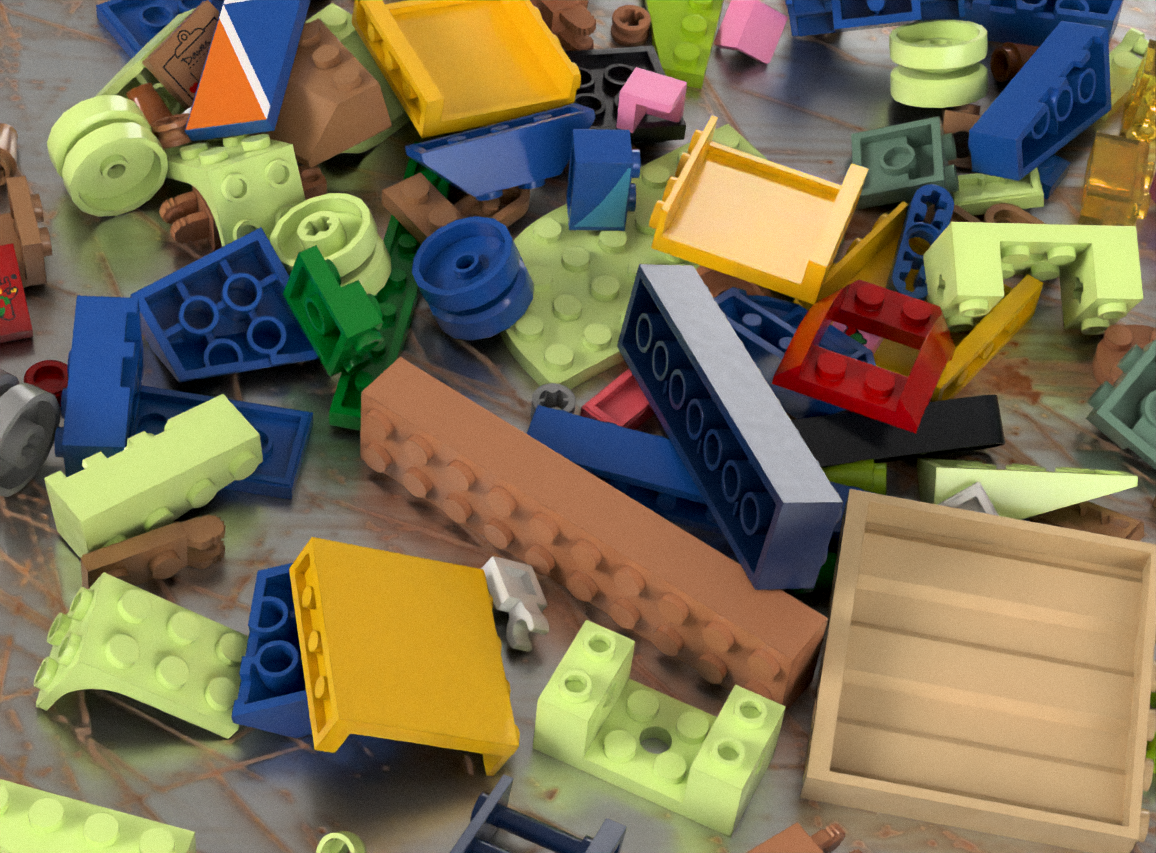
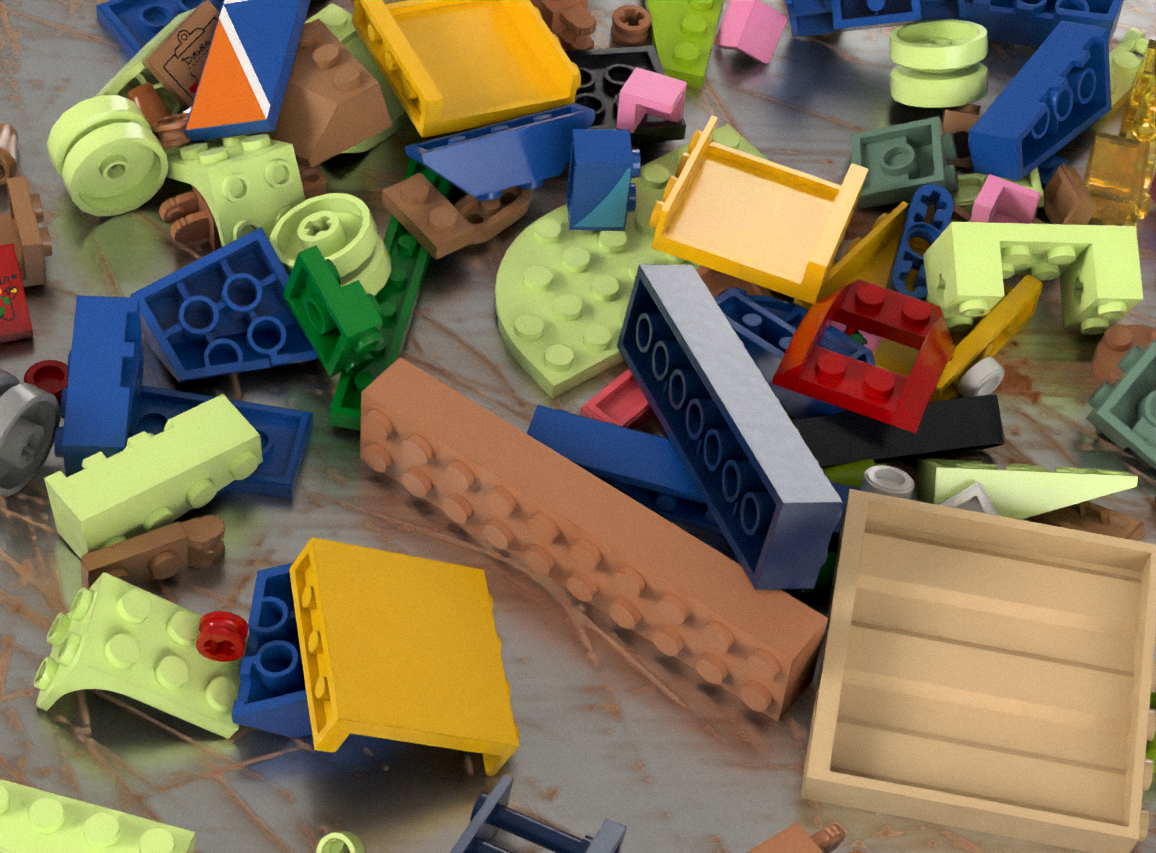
blue wheel [412,216,534,341] -> none
white plate [481,556,549,652] -> none
light grey bush [530,383,576,420] -> none
yellowish green plate [532,620,786,837] -> none
dark orange cone [990,42,1040,85] -> none
none -> red bush [196,611,249,662]
none -> white tile [860,465,914,500]
none -> white tile [957,357,1005,398]
none -> bright pink panel [969,174,1041,224]
none -> medium nougat tile [1042,163,1098,225]

